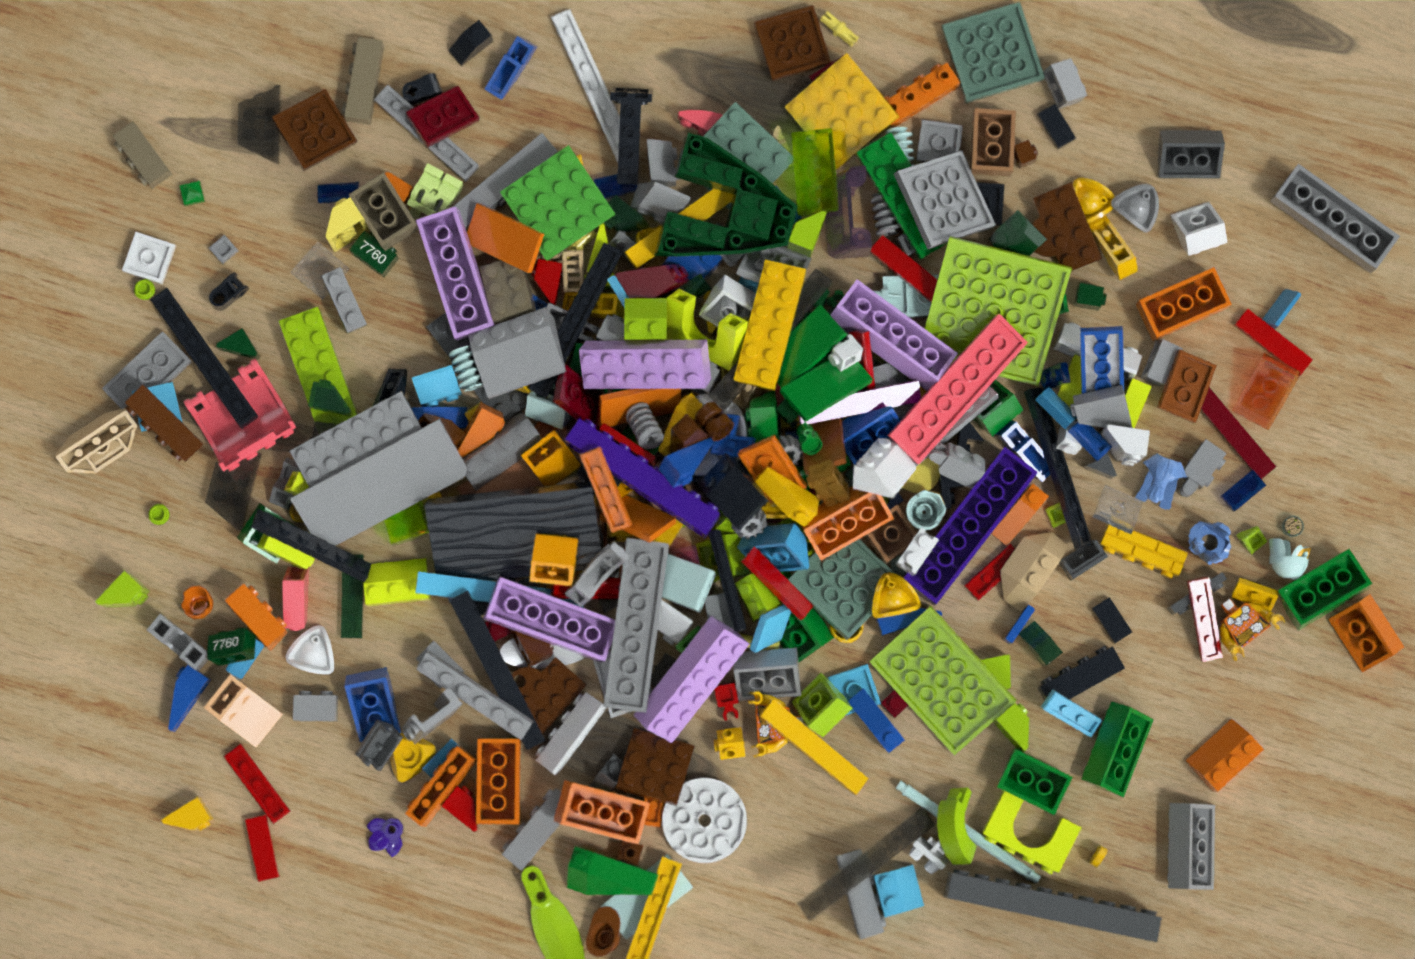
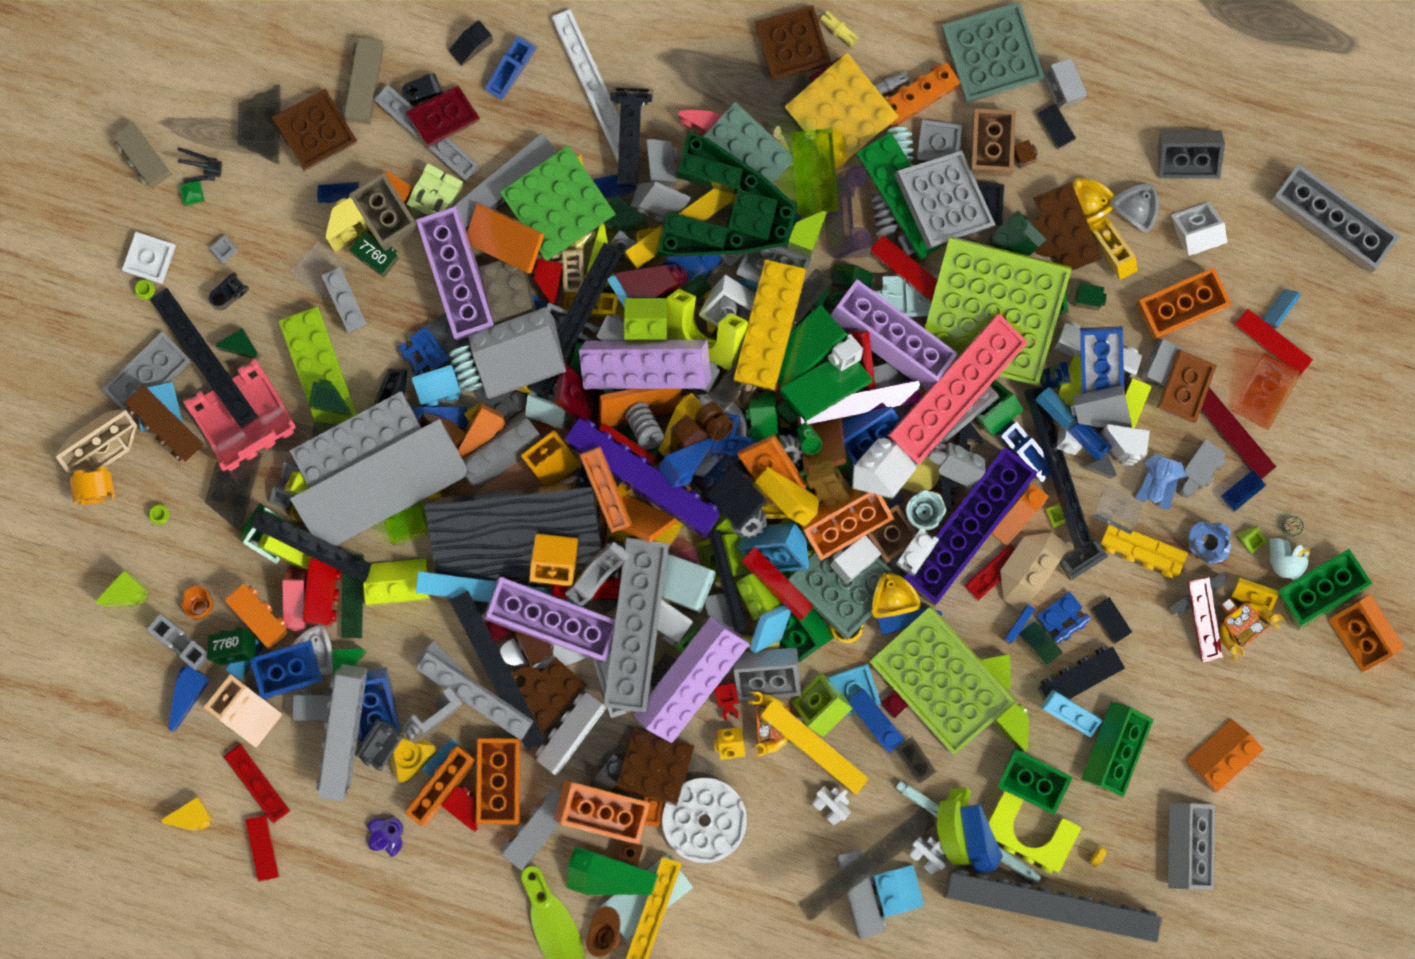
none -> light orange brick [69,467,115,505]
none -> black plant [177,147,222,183]
none -> blue slope [250,640,323,700]
none -> red slope [302,558,342,627]
none -> light grey brick [316,664,368,801]
none -> green slope [332,648,367,675]
none -> blue plate [398,326,451,375]
none -> white hips [812,785,851,825]
none -> dark green slope [829,264,874,289]
none -> white brick [830,535,881,585]
none -> light grey pin [875,71,910,95]
none -> clear smoke brick [894,737,937,784]
none -> blue slope [960,804,1003,873]
none -> blue plate [1036,591,1091,644]

